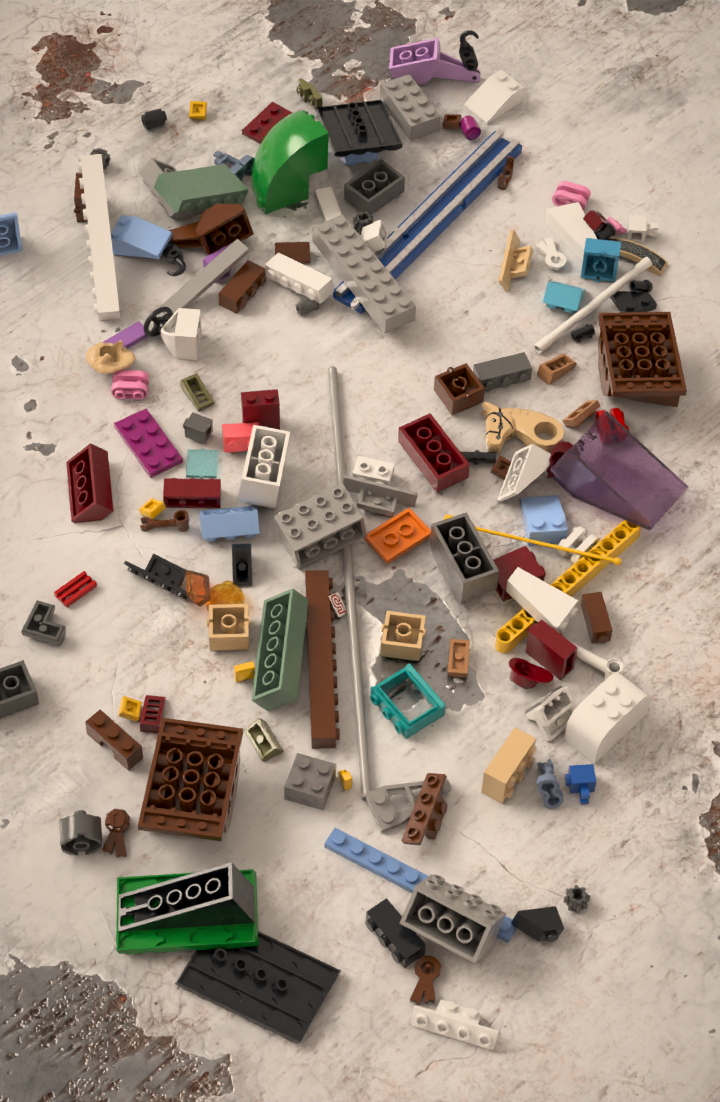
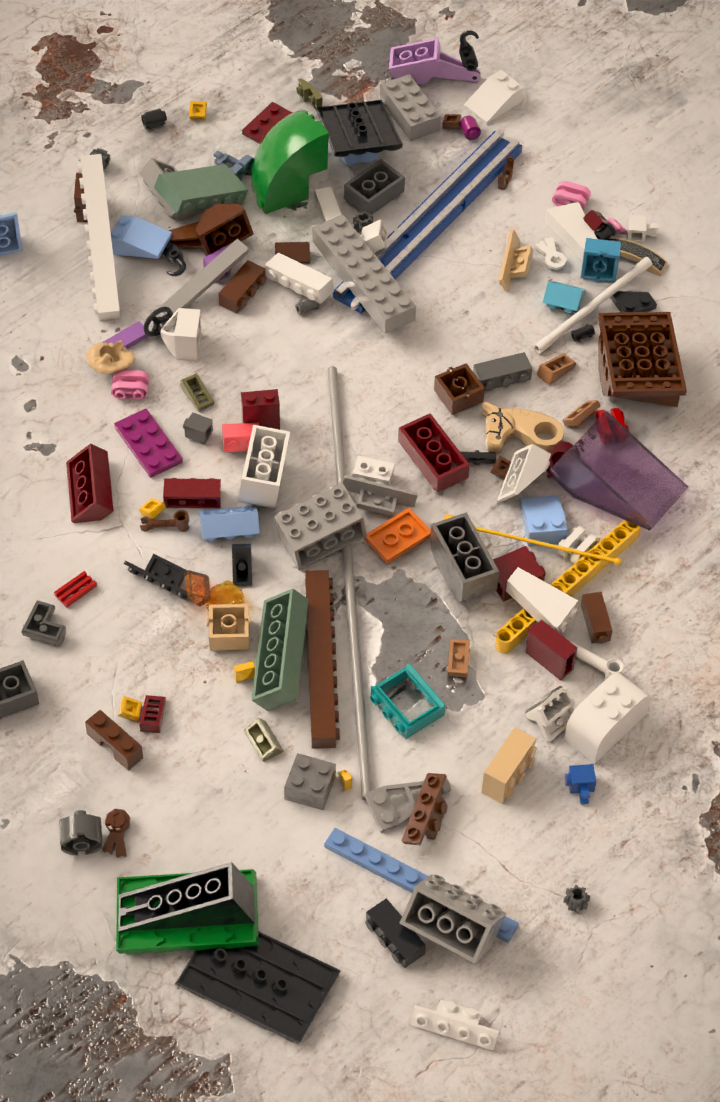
reddish brown wedge [138,718,243,841] -> none
clear light blue piece [186,448,218,479] -> none
white sticker [328,592,347,617] -> none
tan brick [381,611,426,661] -> none
reddish brown piece [410,955,441,1005] -> none
dark red piece [508,658,554,689] -> none
black slope [511,906,564,942] -> none
sand blue piece [536,759,564,809] -> none
black pin [629,280,653,292] -> none

